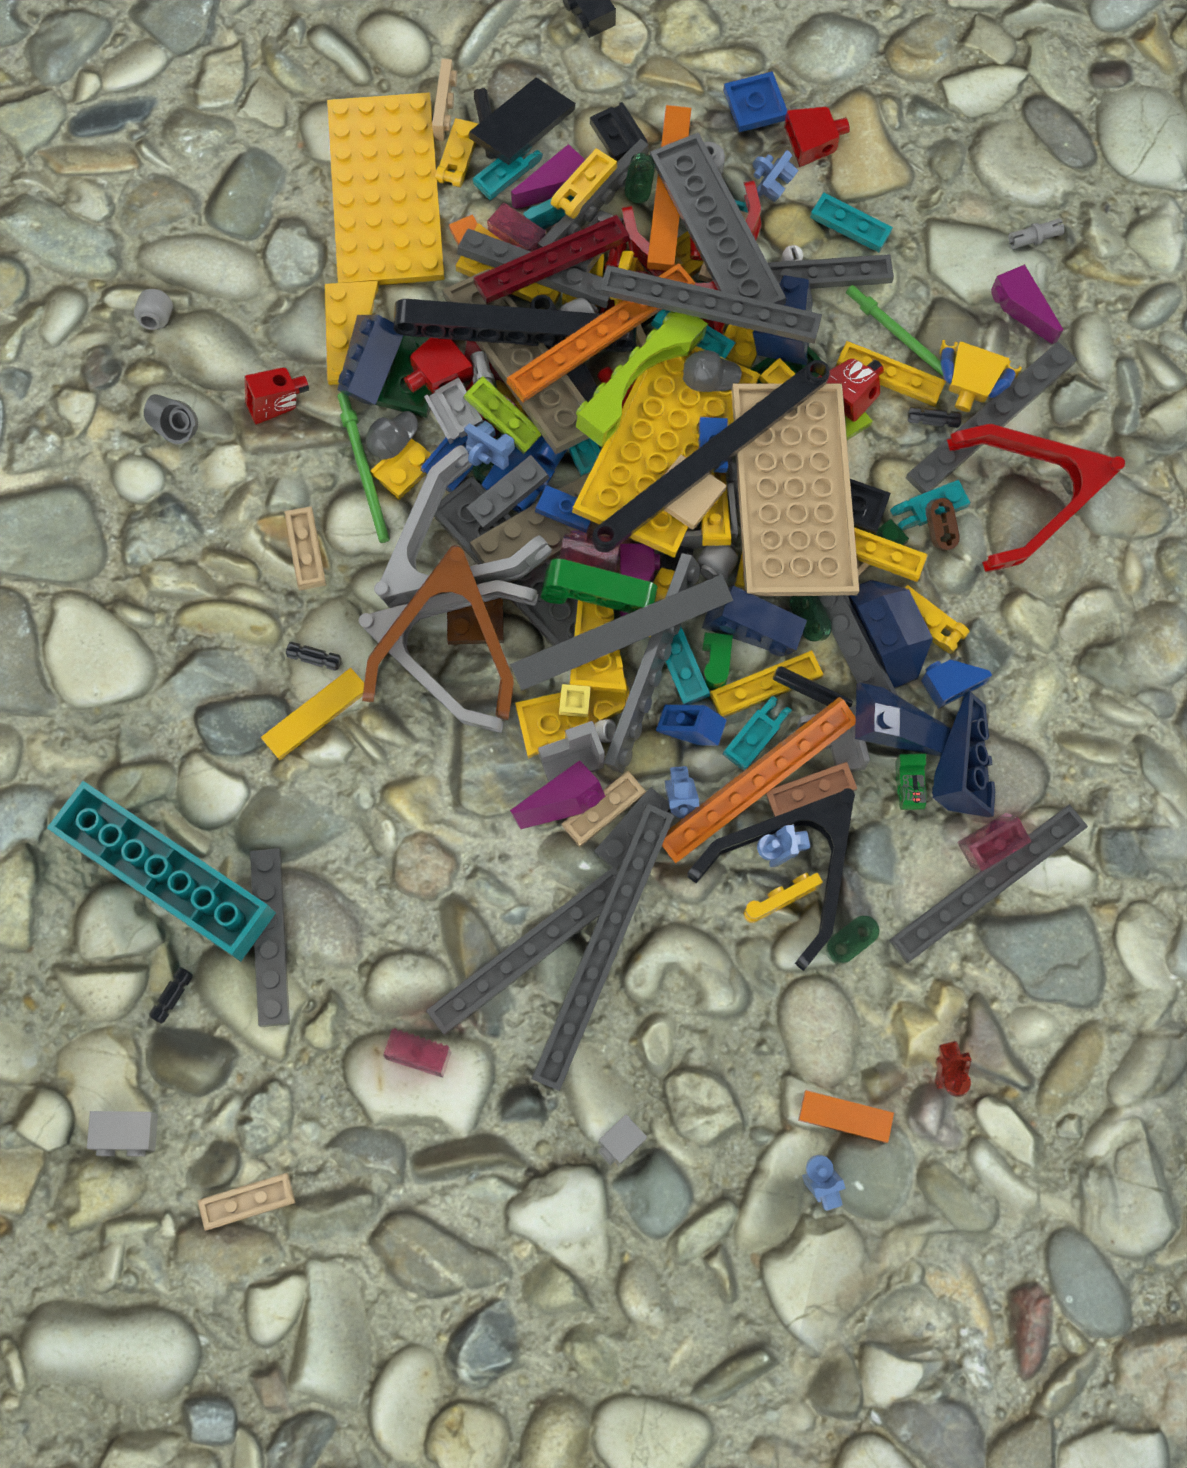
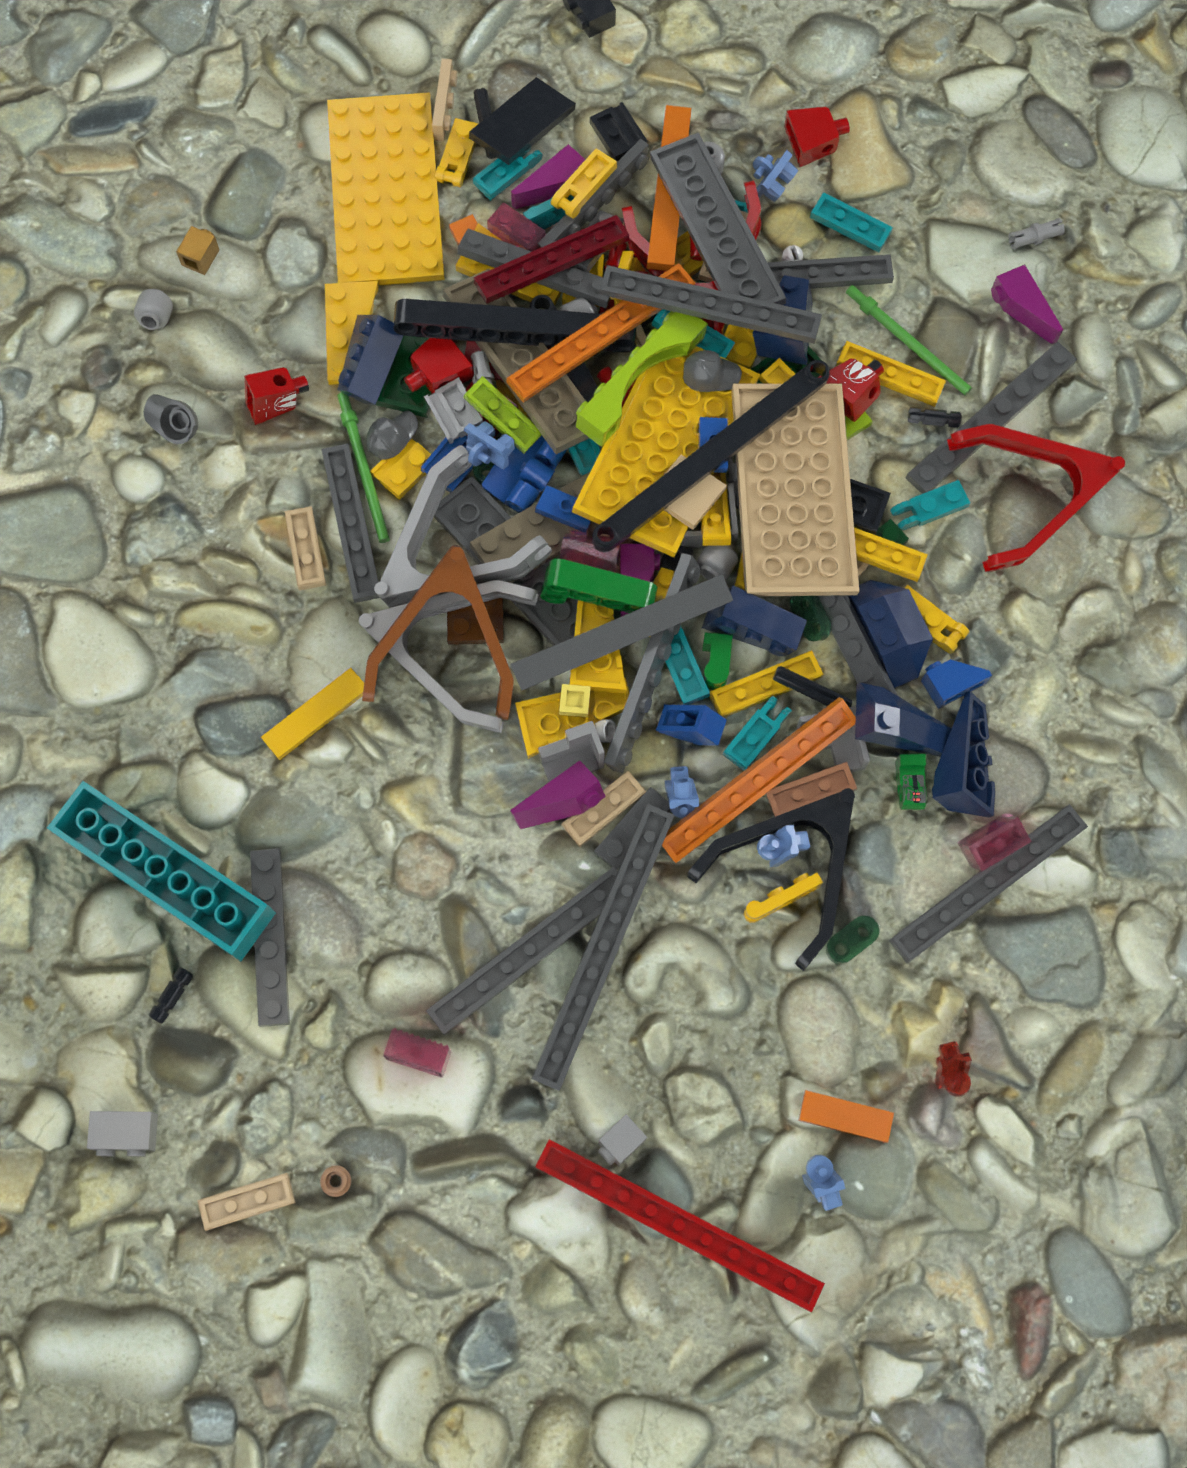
black axle [286,642,341,671] -> none
dark grey plate [466,455,550,531] -> none
clear green plate [625,153,655,203] -> none
blue plate [723,71,787,132] -> none
reddish brown beam [926,498,960,550] -> none
yellow torso [939,340,1022,412] -> none
none -> pearl gold brick [176,226,220,275]
none -> medium nougat plate [320,1166,351,1197]
none -> dark grey plate [321,443,380,603]
none -> red plate [535,1139,825,1313]

